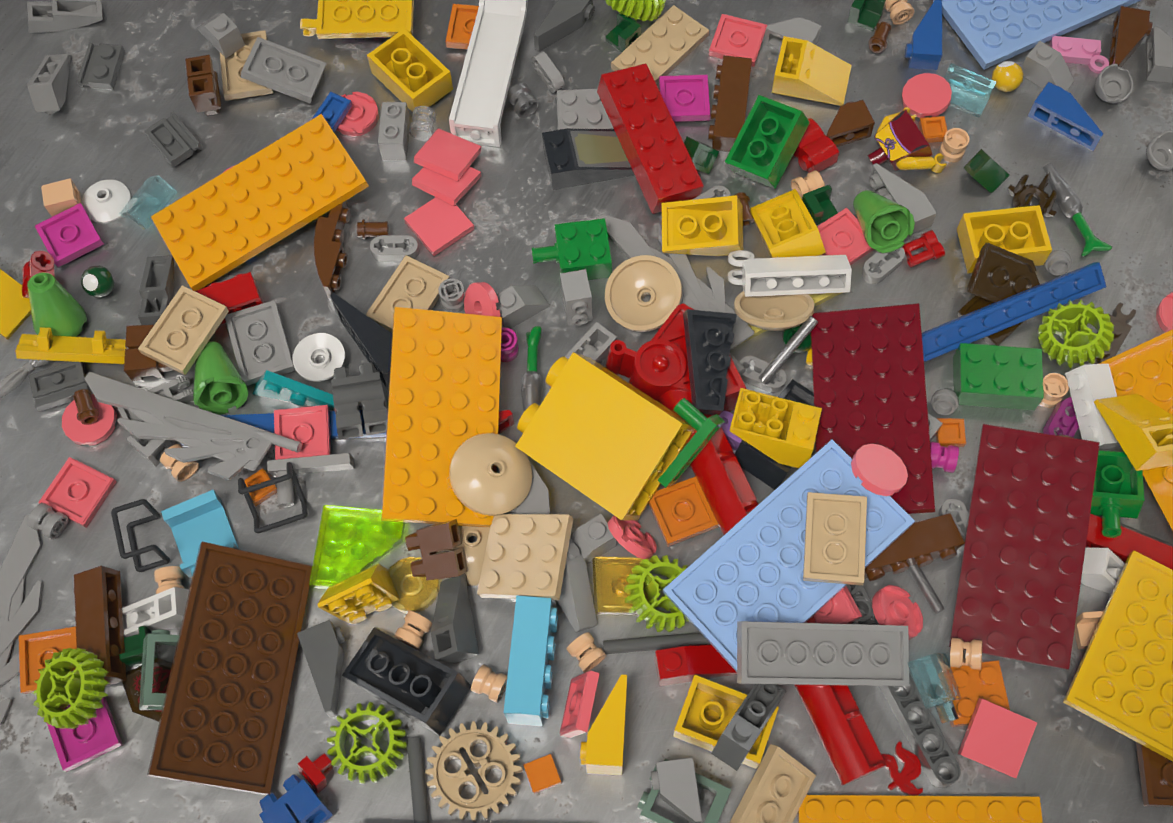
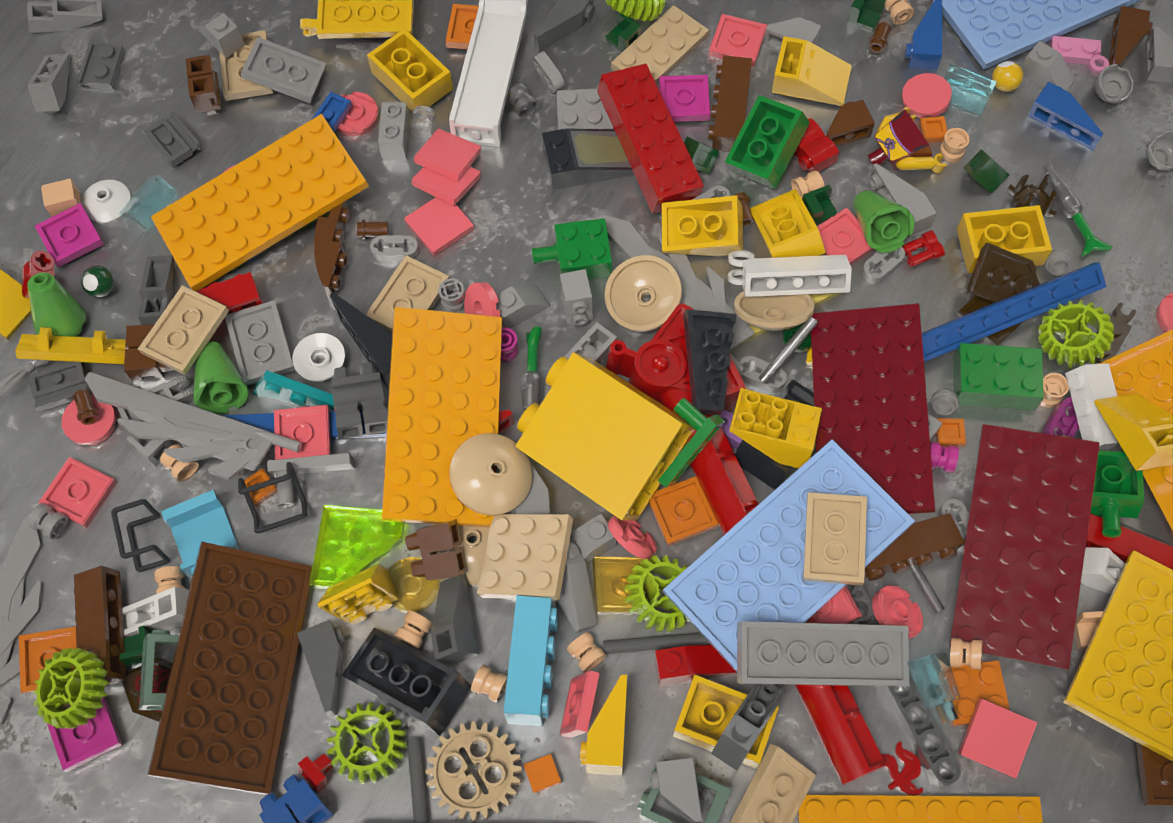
coral tile [851,444,908,496] -> none

